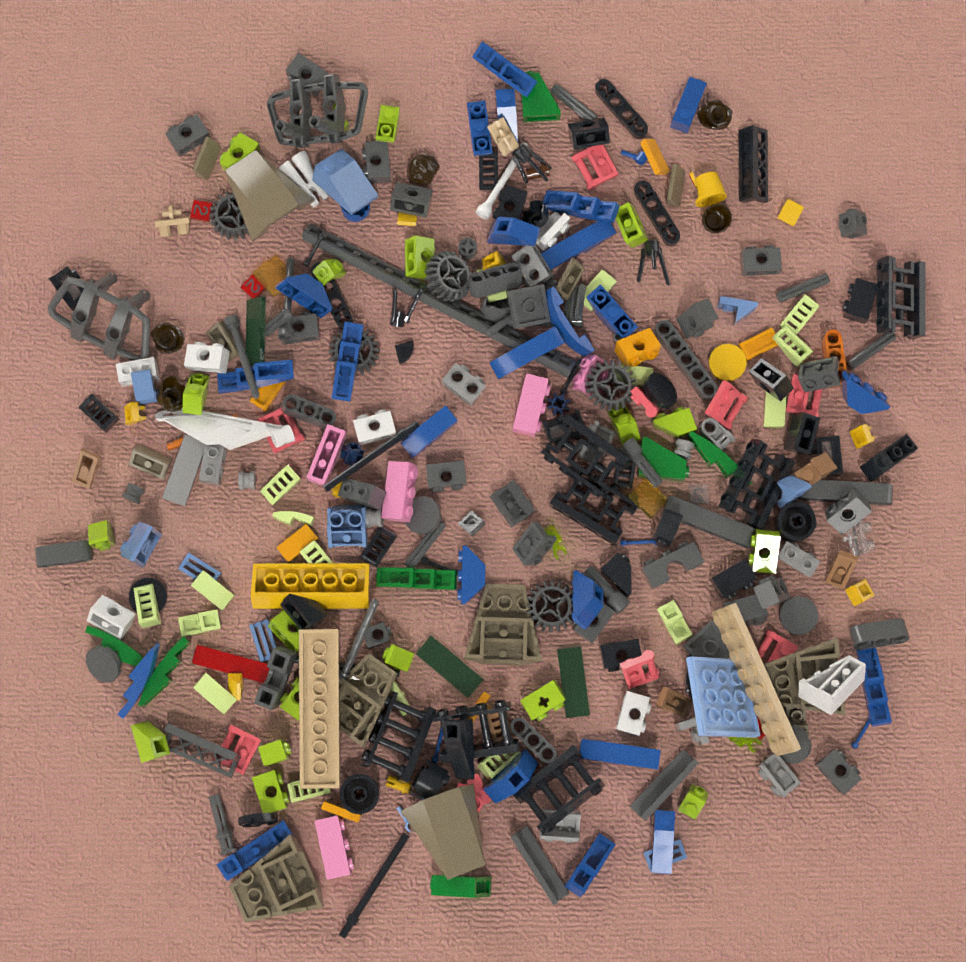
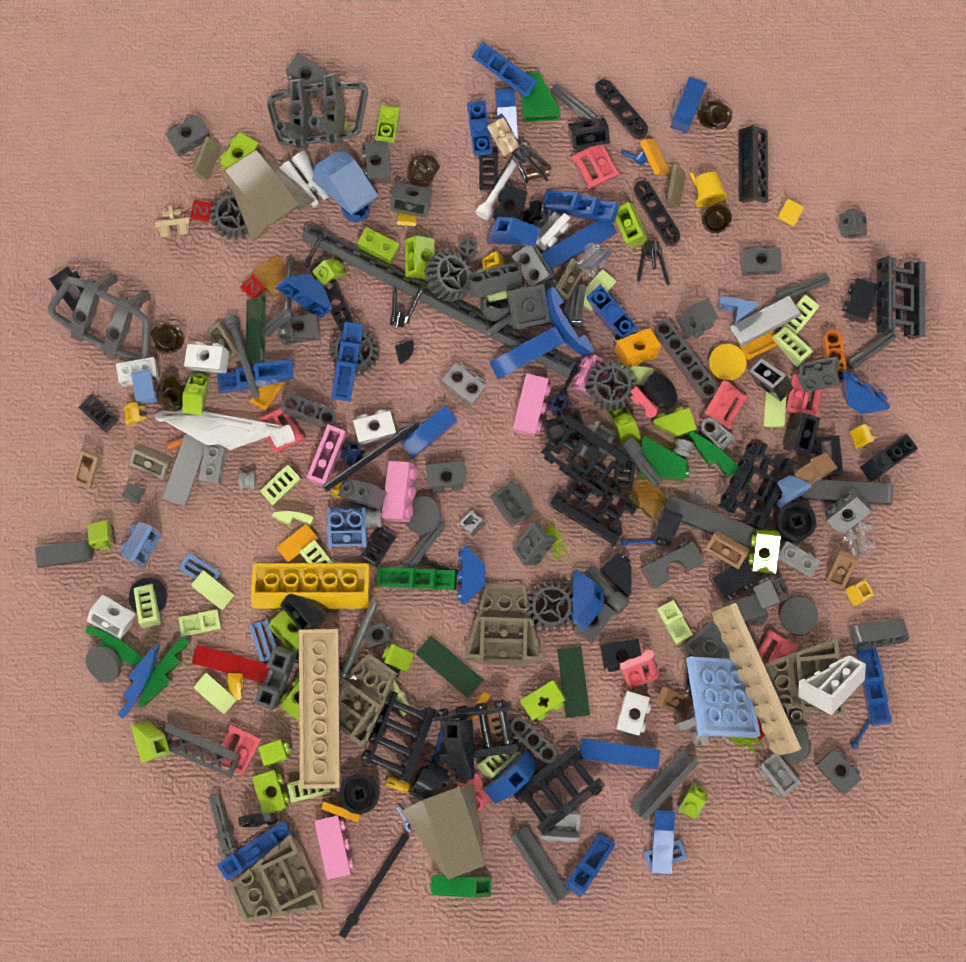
none -> lime brick [357,227,400,265]
none -> clear hips [577,243,612,277]
none -> medium nougat slope [705,530,750,569]
none -> piece [730,296,801,347]

